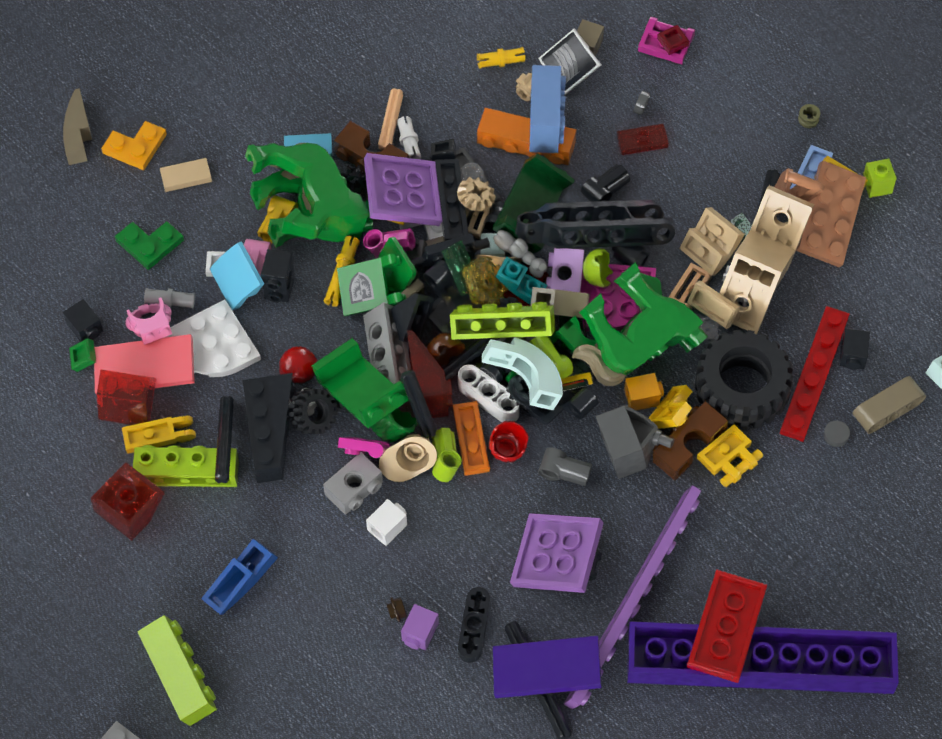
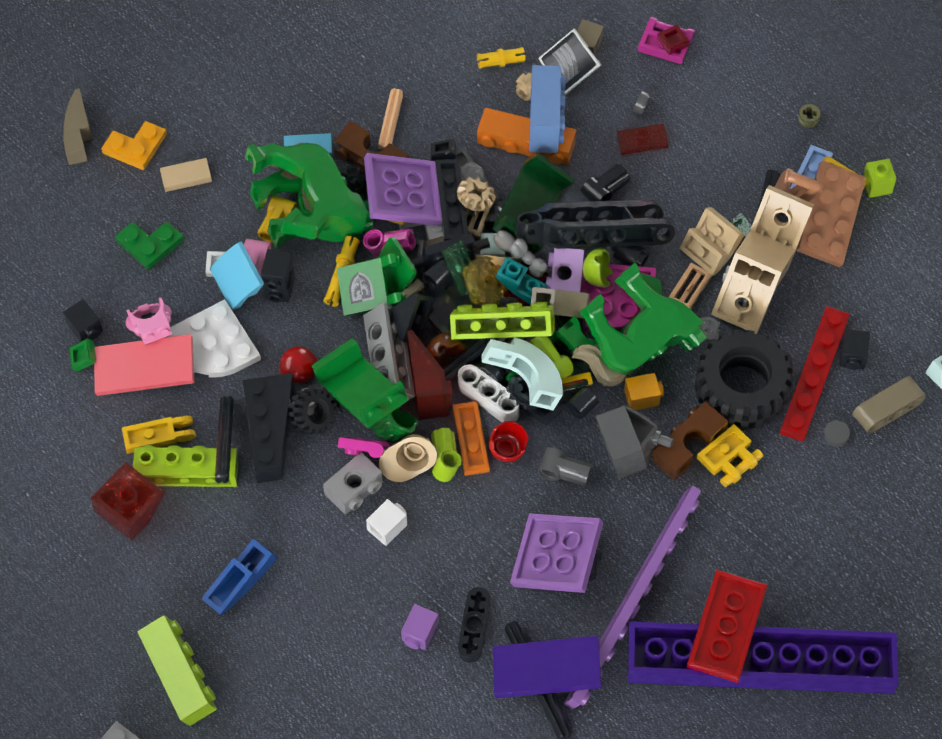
clear red slope [97,369,156,425] -> none
light grey pin [144,288,195,309] -> none
dark brown plate [387,597,407,622] -> none
white pin [397,116,421,159] -> none
black axle [401,370,436,438] -> none
yellow plate [649,385,693,429] -> none
tan tile [687,281,740,329] -> none

